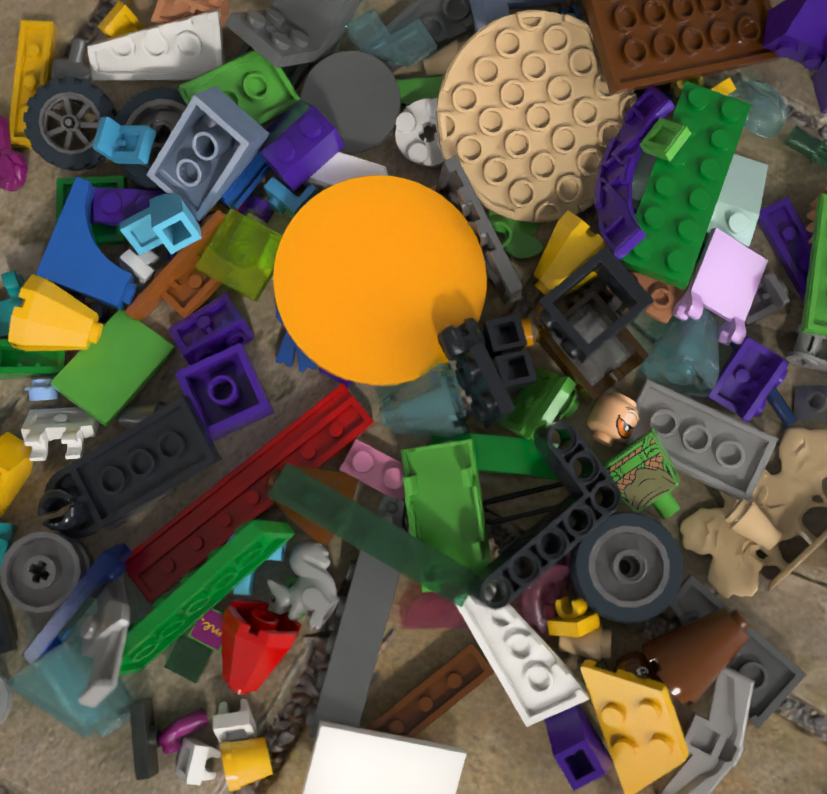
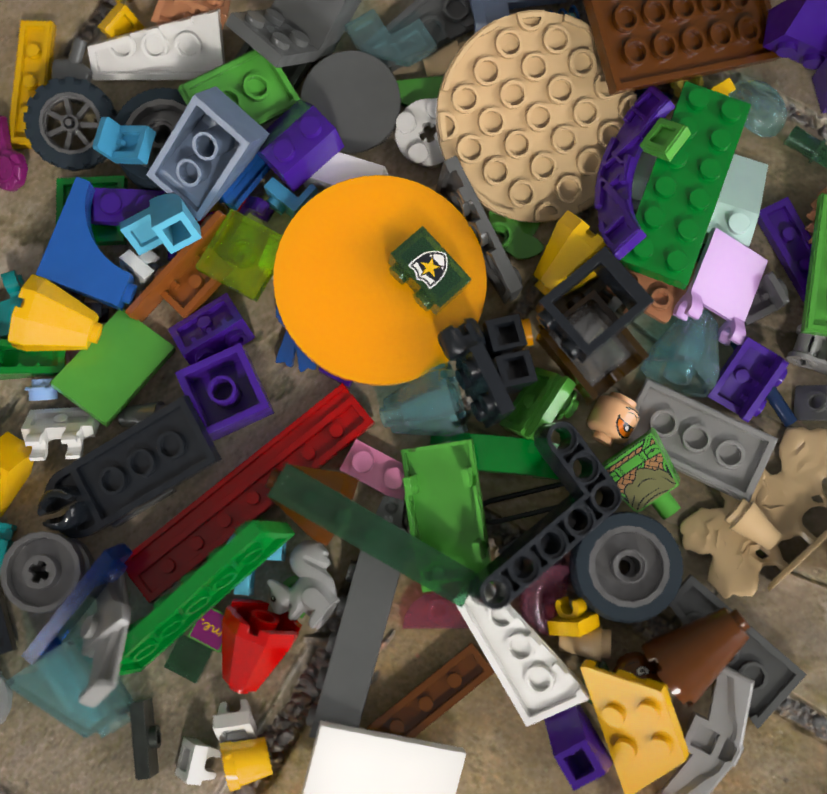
magenta arm [158,708,208,755] -> none
none -> clear green brick [388,226,472,315]

